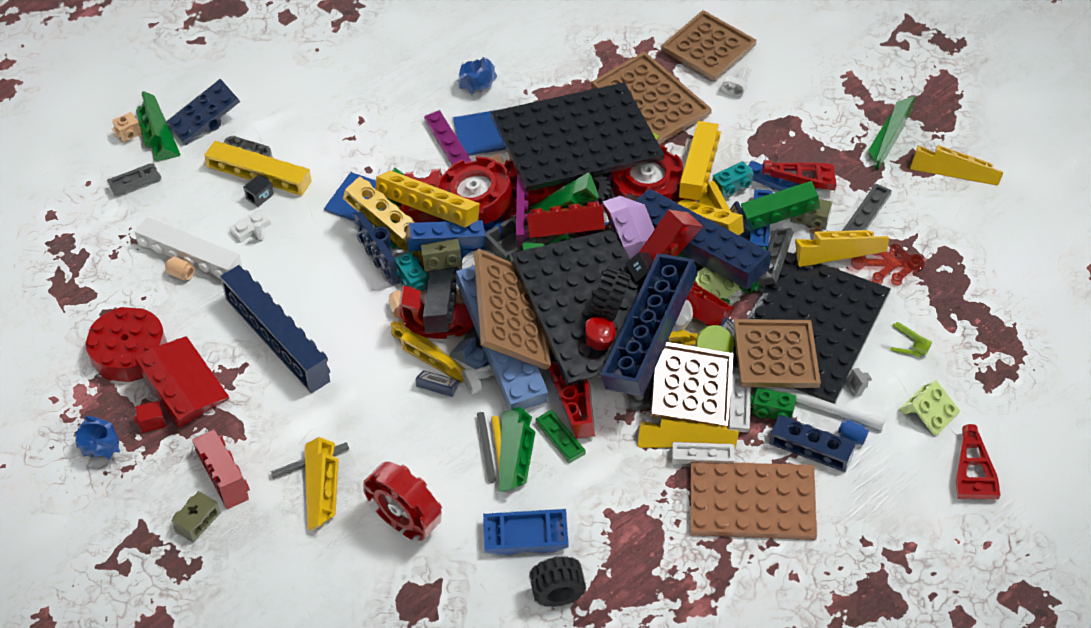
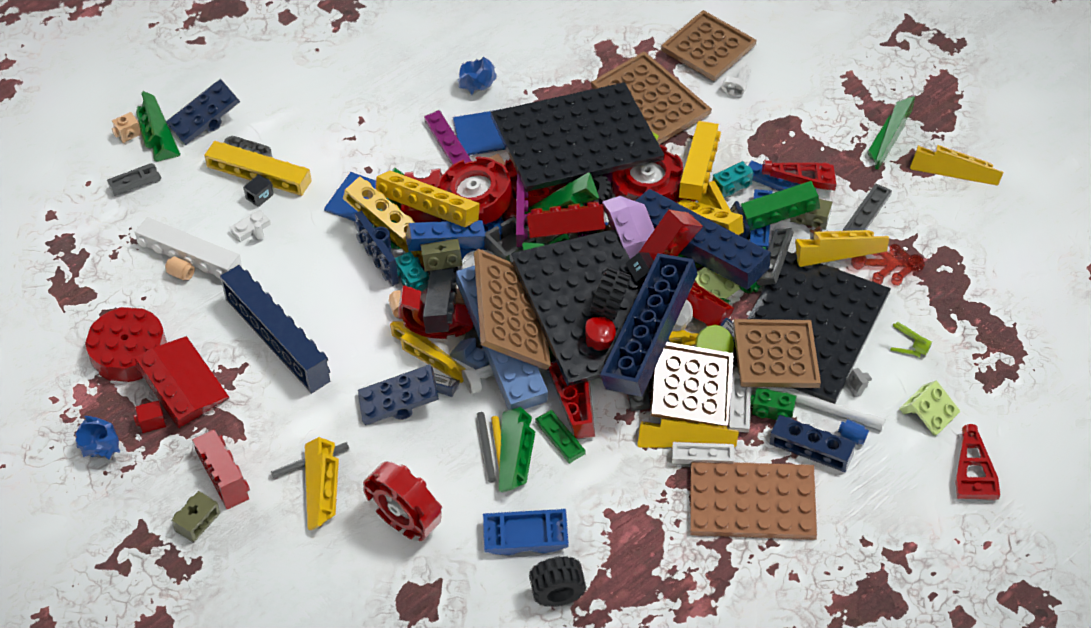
none -> dark blue plate [358,364,439,425]

